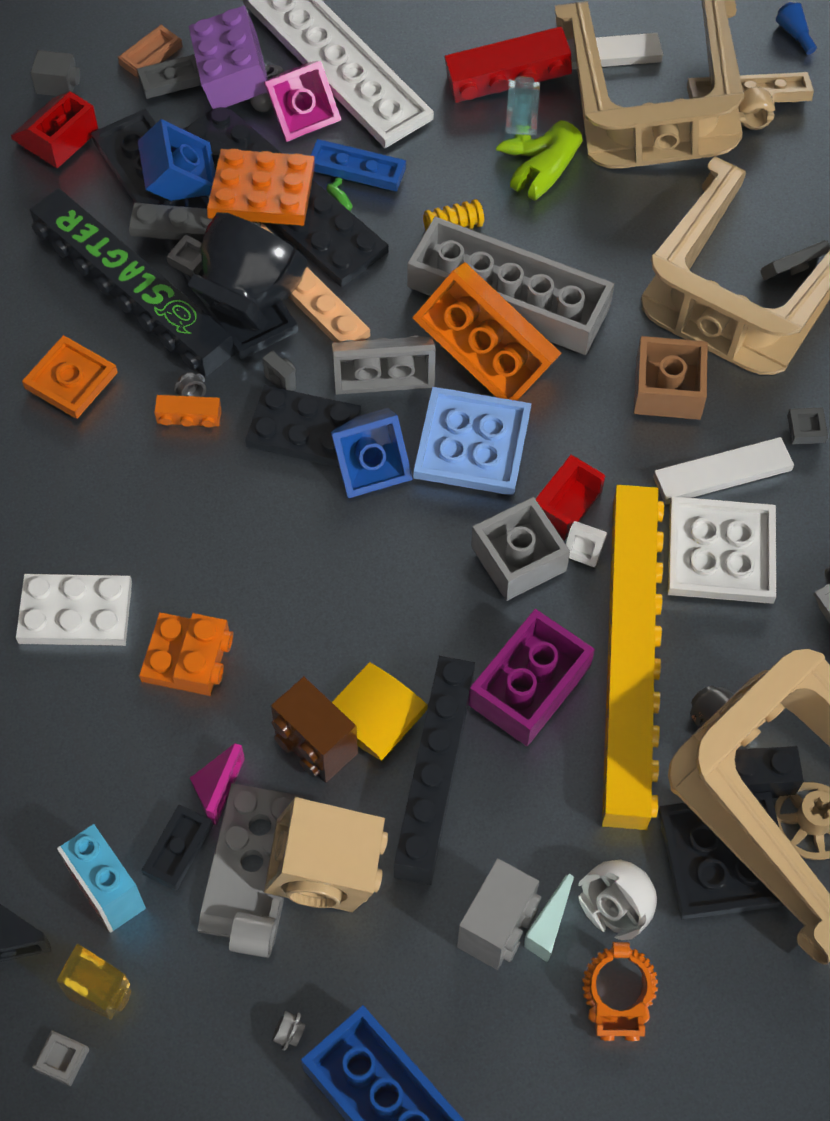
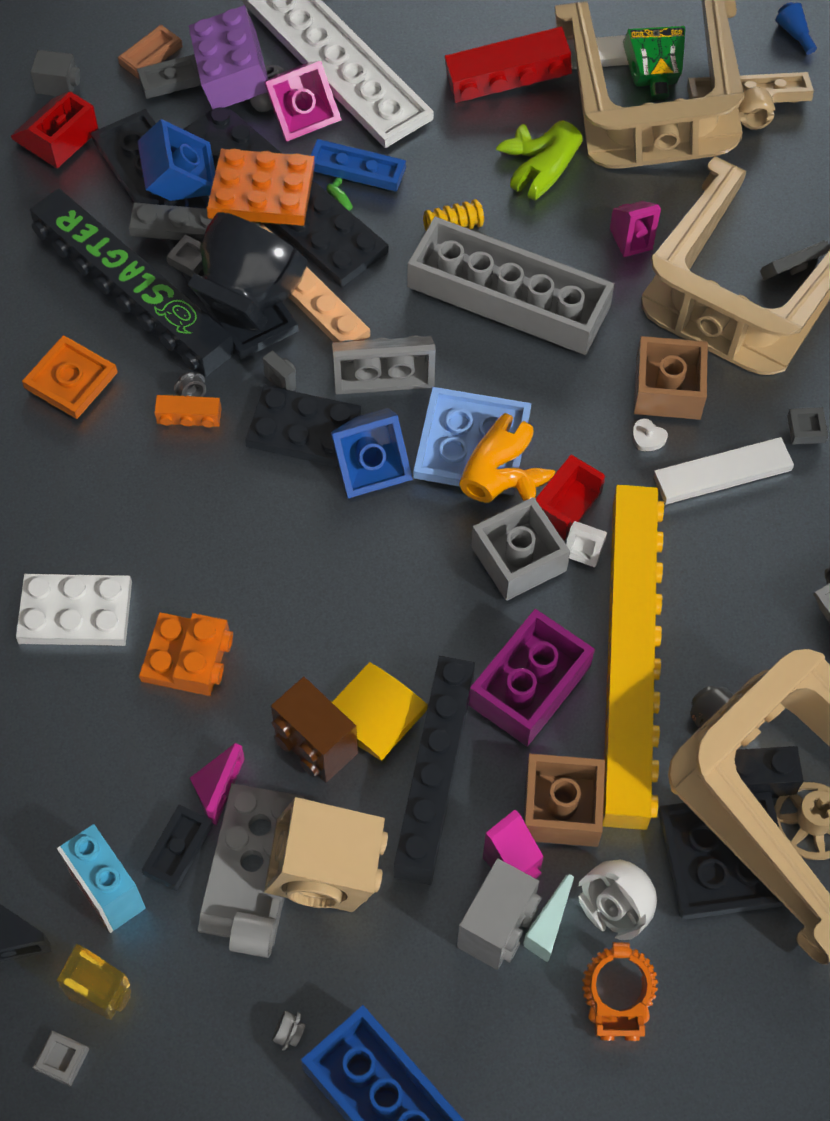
orange slope [412,262,562,401] -> none
clear light blue slope [505,76,540,135] -> none
white plate [668,496,776,604] -> none
none -> light orange piece [459,413,555,503]
none -> dark pink slope [482,809,544,879]
none -> medium nougat brick [523,753,605,847]
none -> dark pink slope [610,201,661,257]
none -> green torso [623,26,685,100]
none -> white piece [632,418,668,451]

